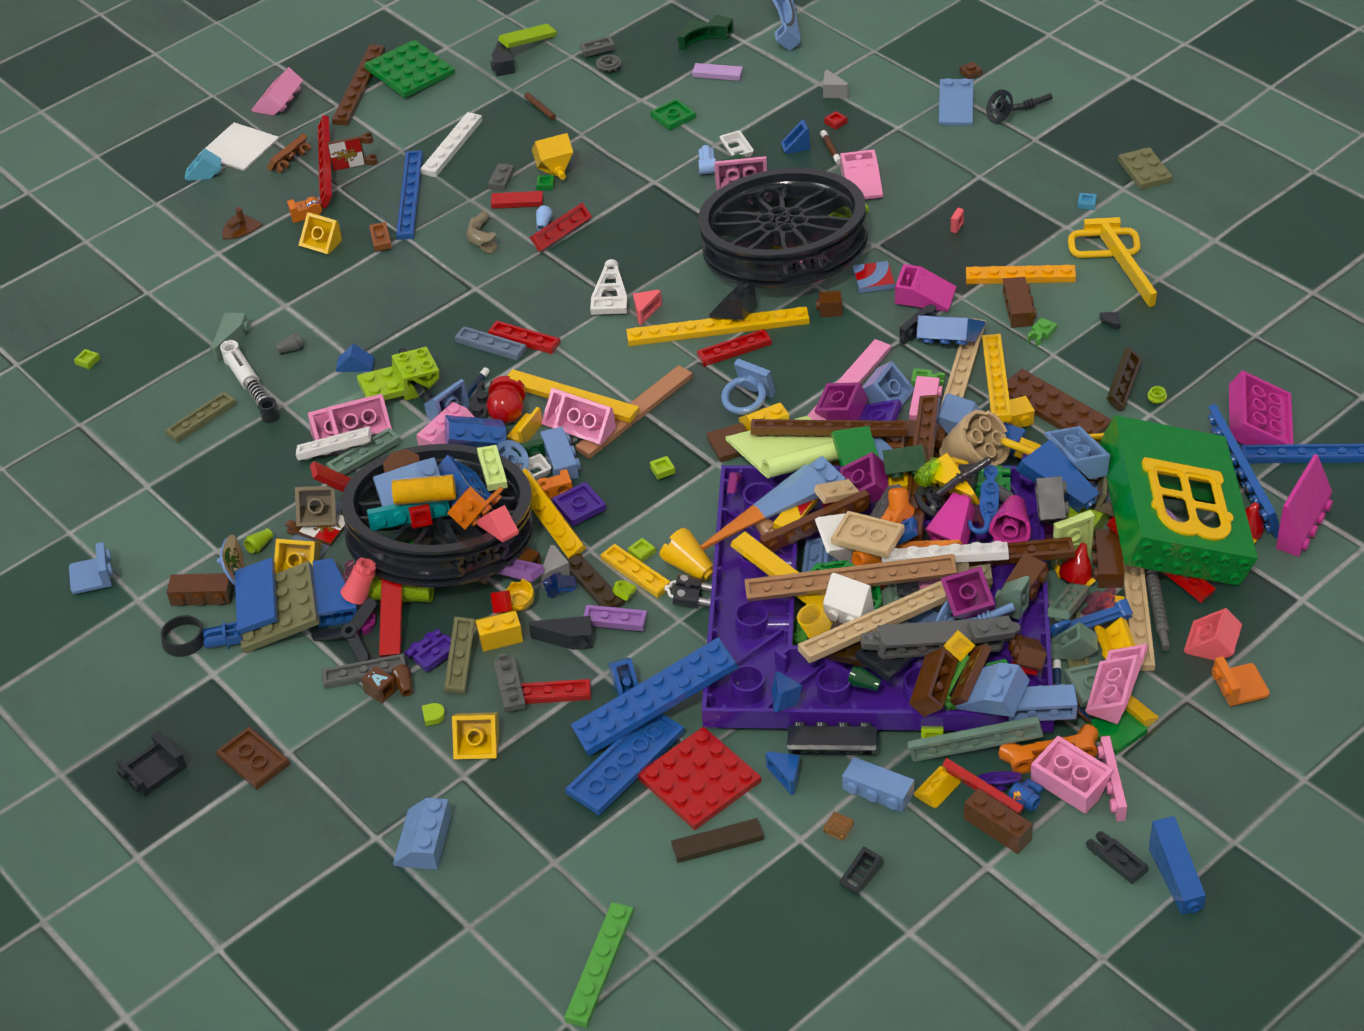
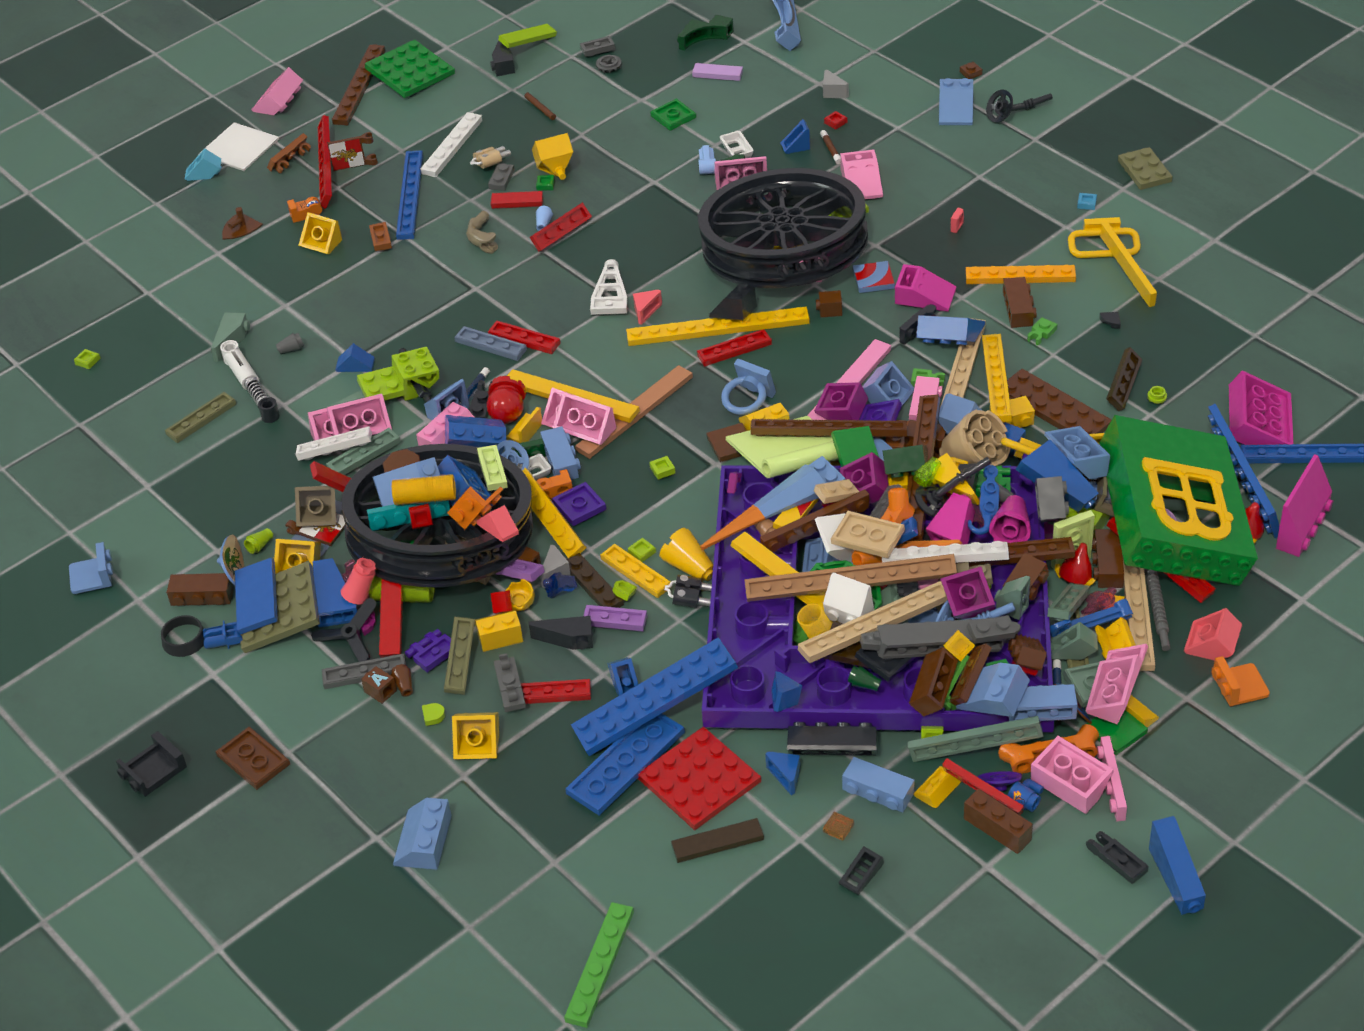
none -> tan piece [470,146,511,169]

